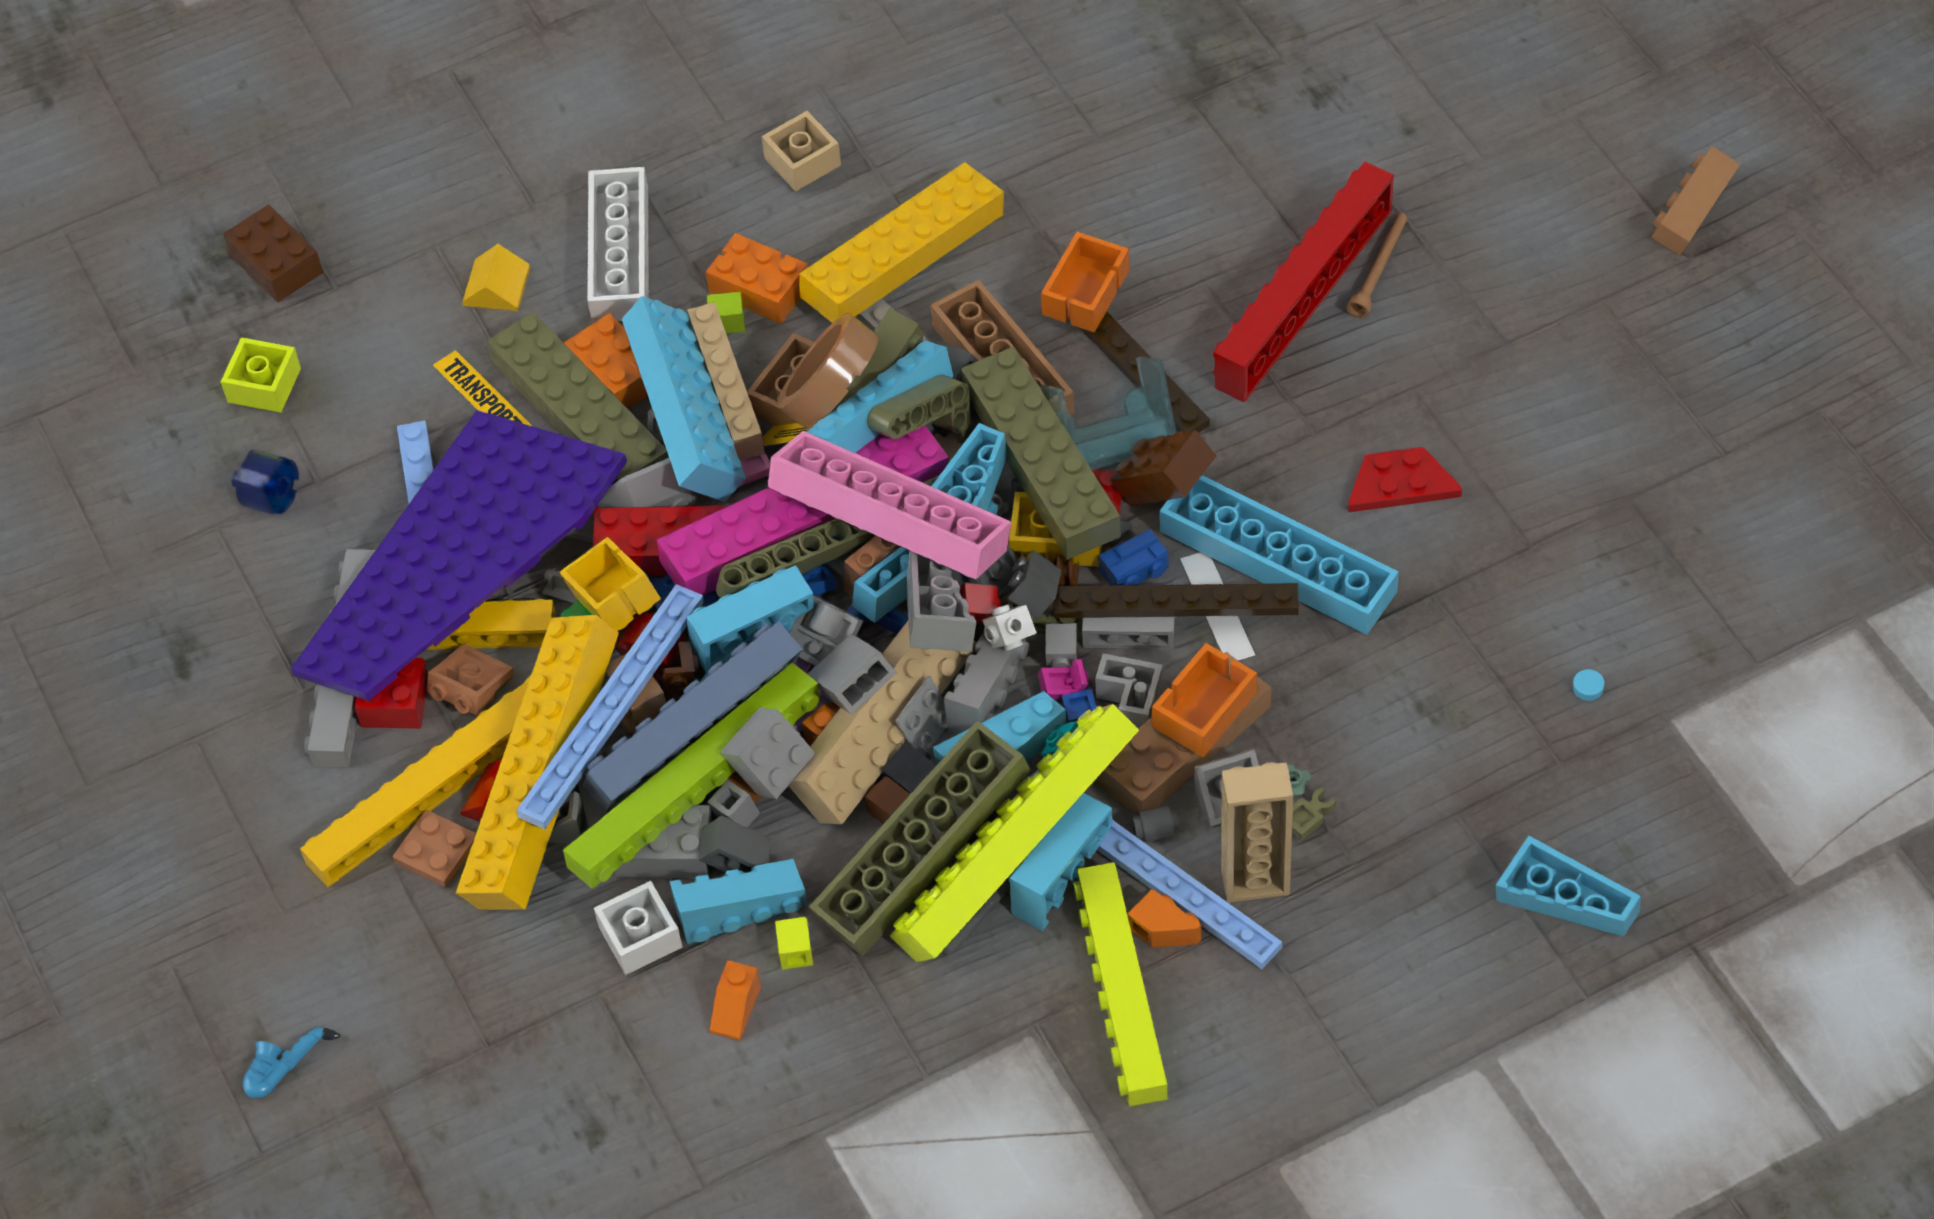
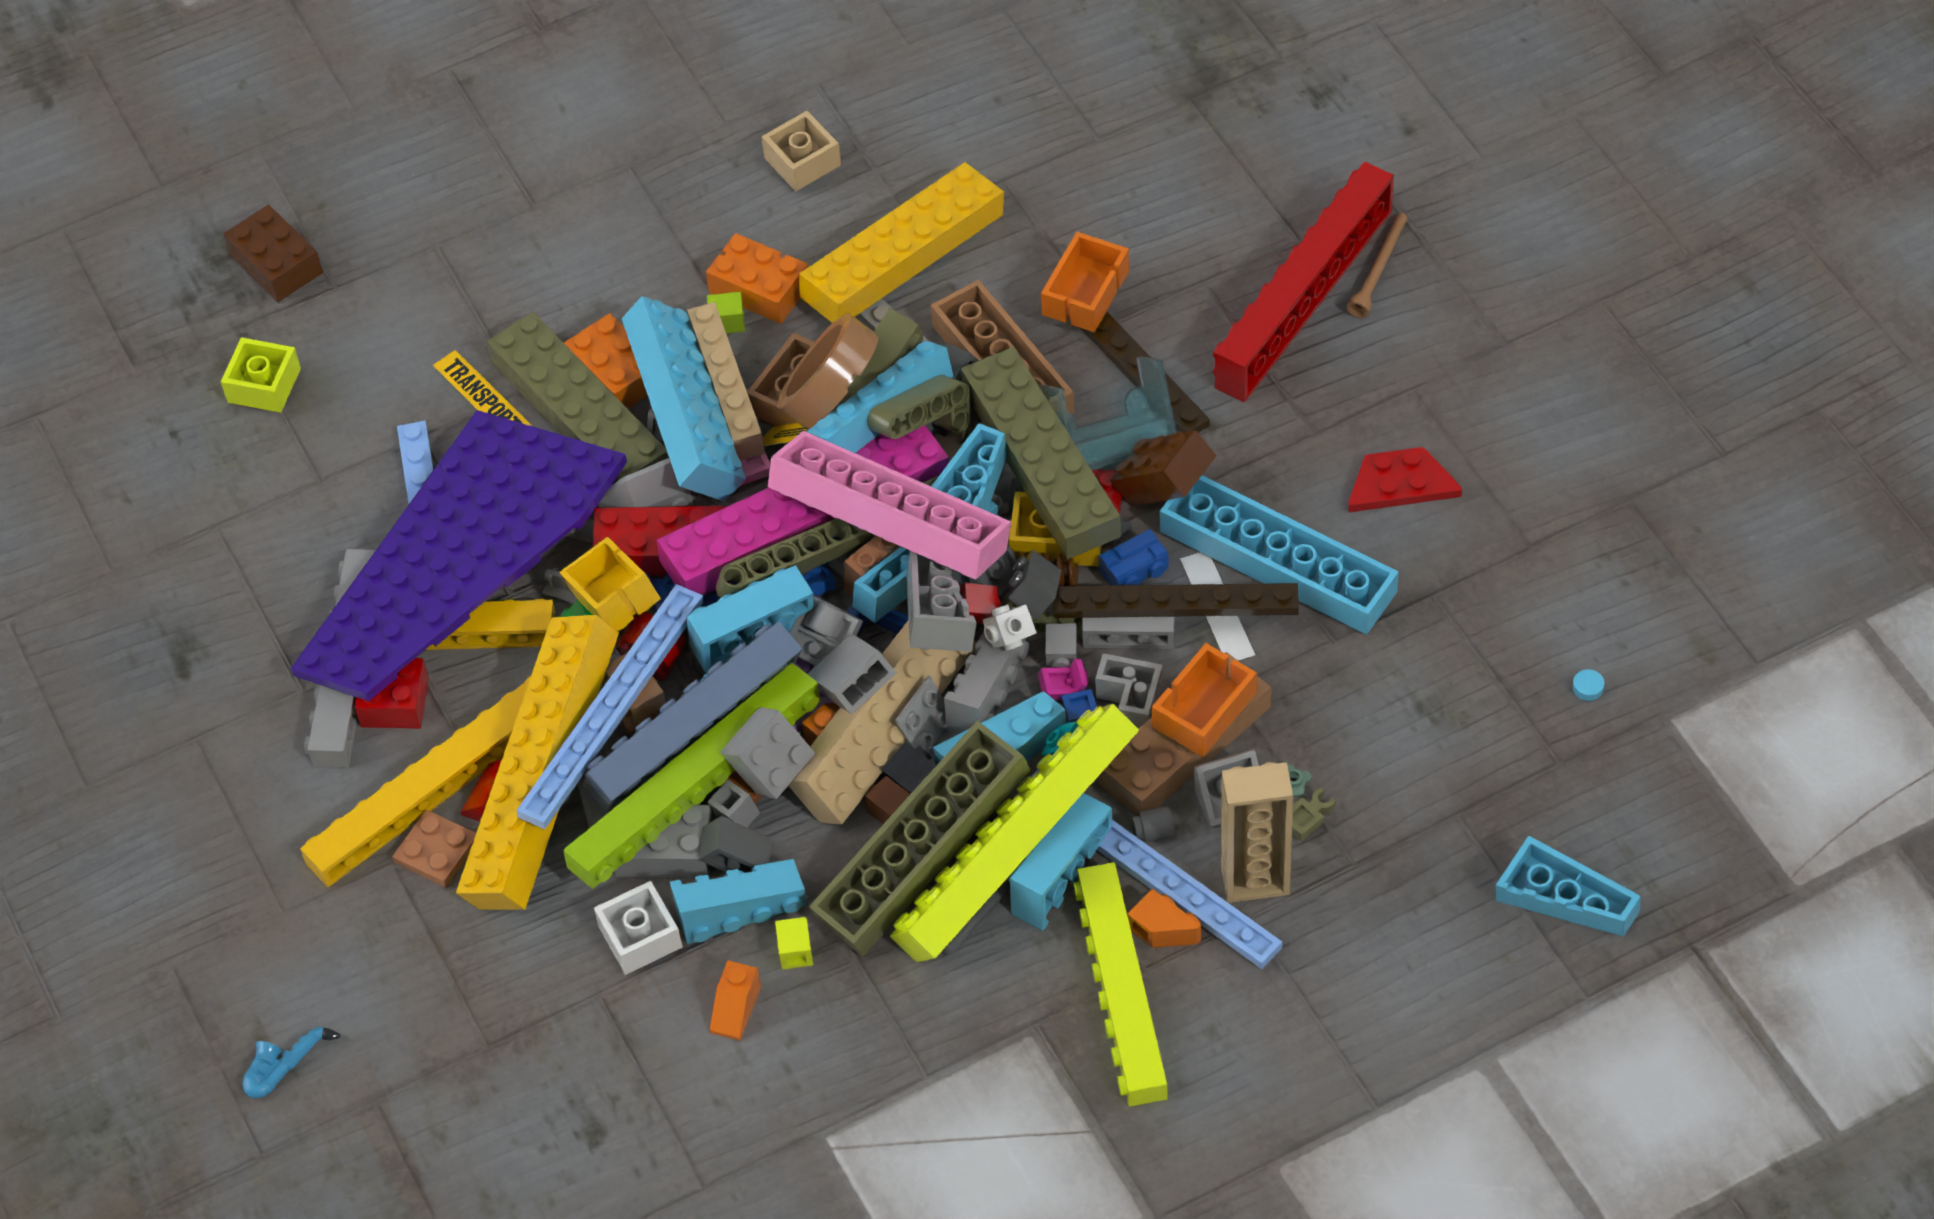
clear blue brick [231,449,299,515] -> none
nougat plate [427,644,513,716] -> none
yellow slope [462,244,530,311] -> none
light grey slope [548,791,585,843] -> none
white brick [588,167,649,323] -> none
reddish brown bracket [661,641,698,703] -> none
medium nougat brick [1651,146,1740,256] -> none

